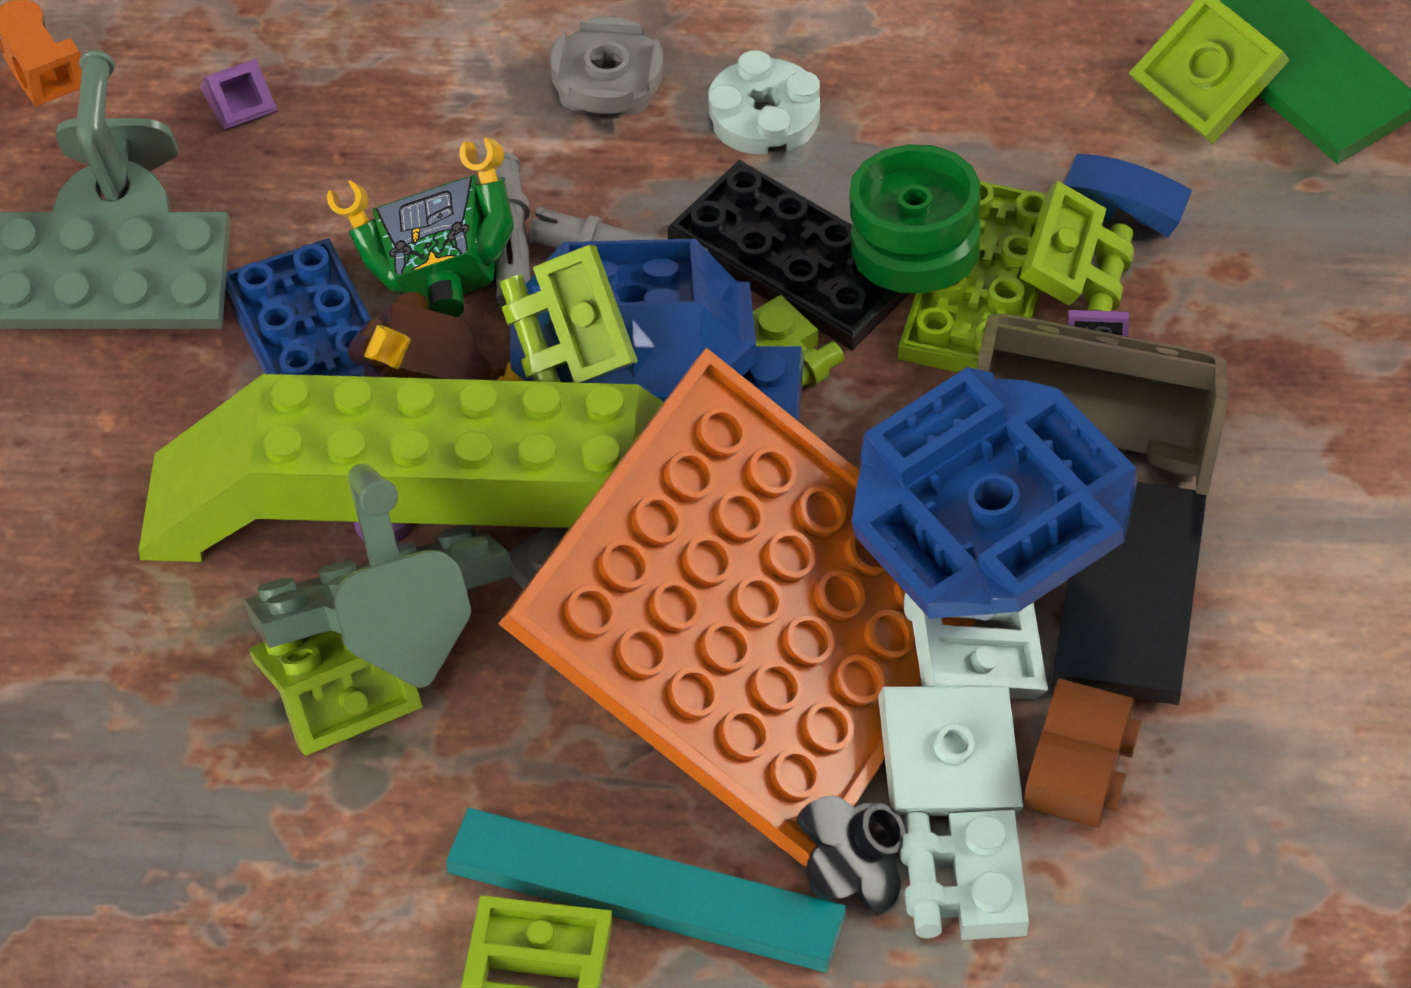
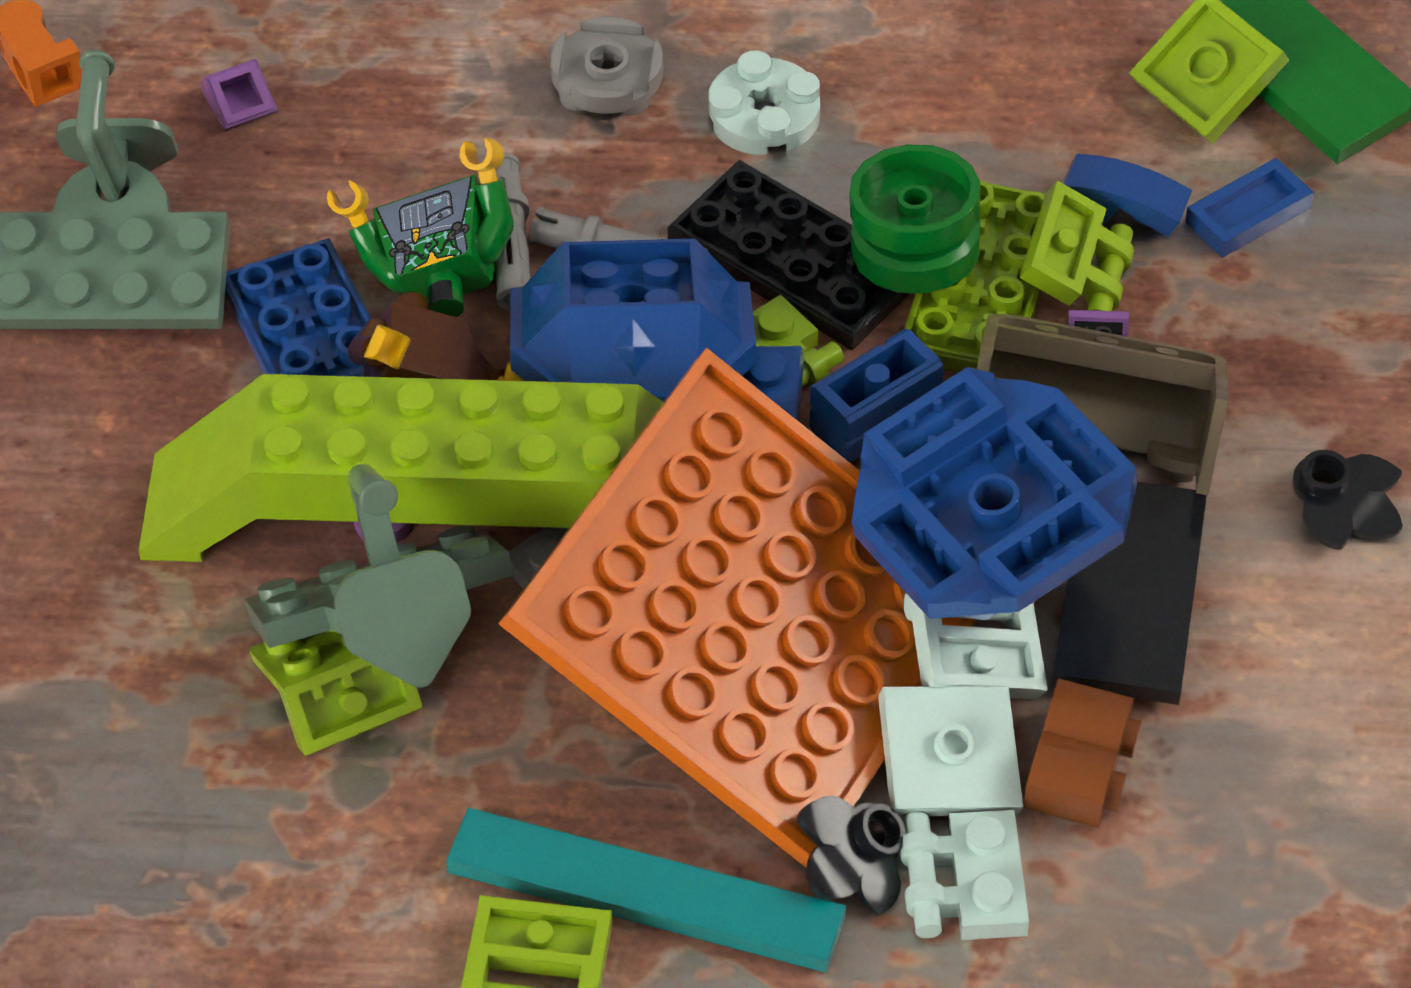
lime plate [499,245,638,383] -> none
none -> blue brick [809,329,944,462]
none -> blue tile [1185,158,1314,258]
none -> black plate [1292,450,1403,550]

